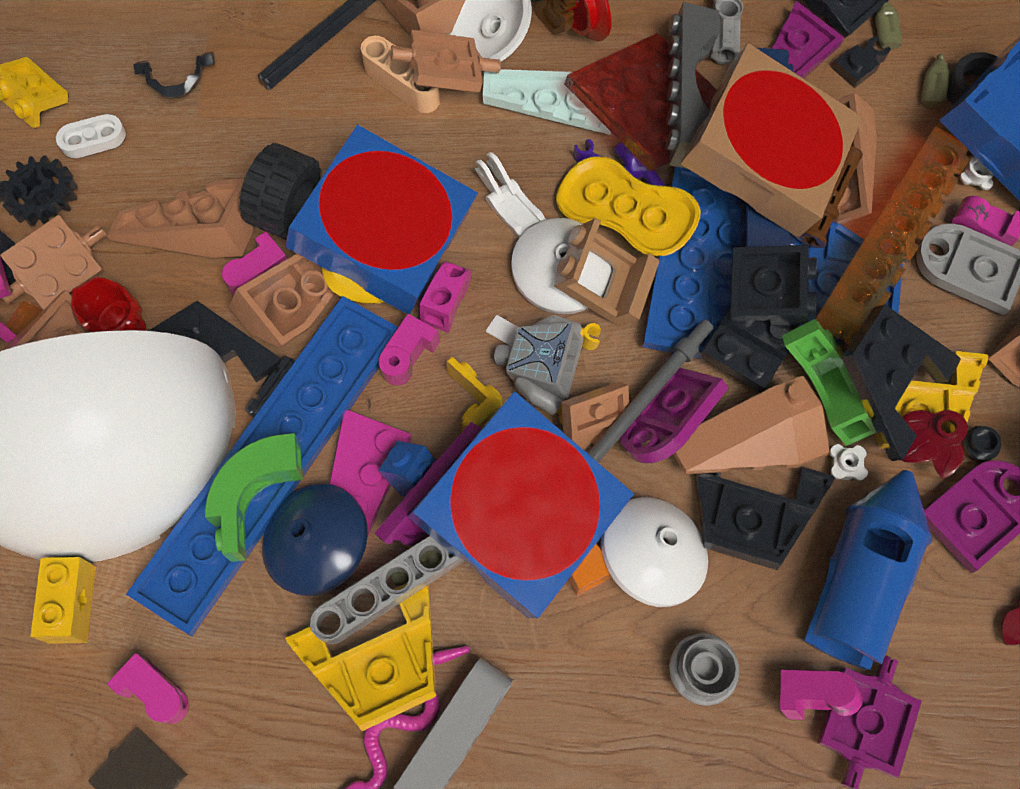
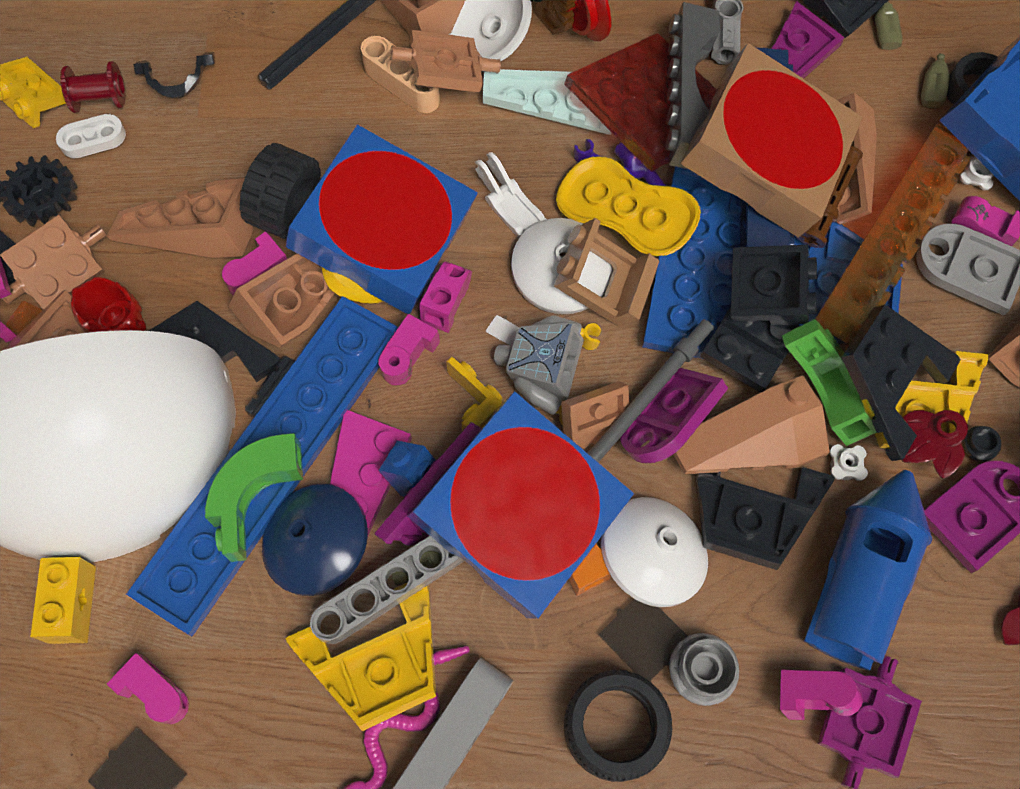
black plate [832,36,891,88] -> none
none -> dark red hose [60,61,126,113]
none -> black tyre [564,670,672,782]
none -> clear smoke piece [598,599,688,681]

